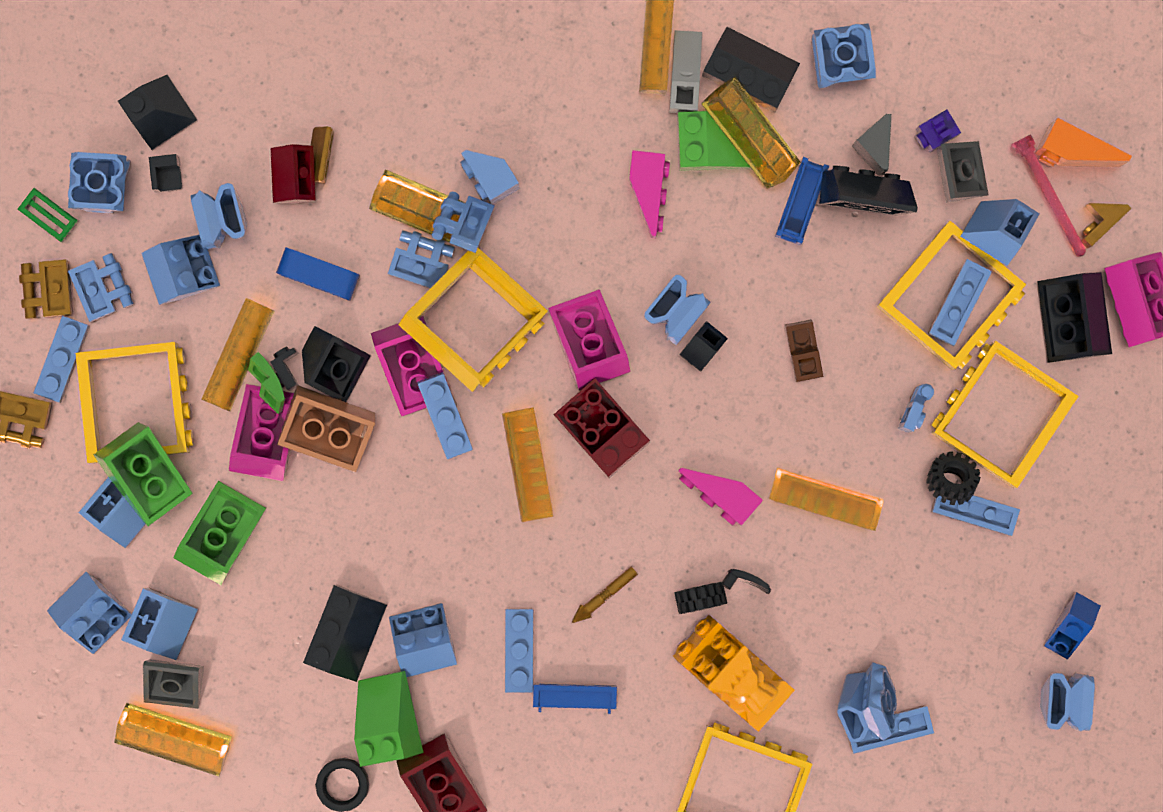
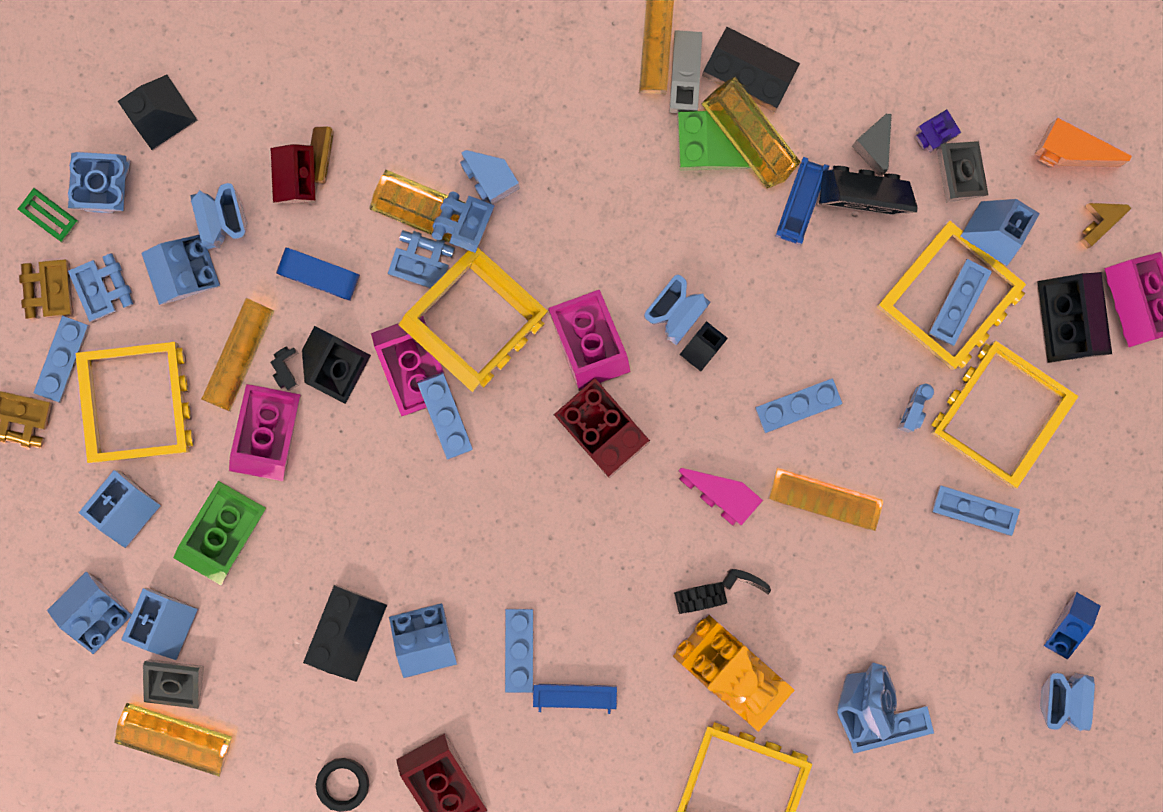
bright green slope [93,422,193,526] -> none
black panel [148,154,183,193] -> none
bright green slope [248,352,285,414] -> none
nougat slope [277,385,375,472] -> none
bright green slope [354,671,424,767] -> none
clear yellow brick [502,407,554,522] -> none
pearl gold piece [572,567,638,623] -> none
dark pink slope [629,150,670,239] -> none
reddish brown slope [785,319,824,382] -> none
medium blue piece [812,23,876,89] -> none
black tyre [926,451,981,505] -> none
clear pink piece [1011,134,1086,256] -> none
none -> medium blue plate [755,378,843,433]

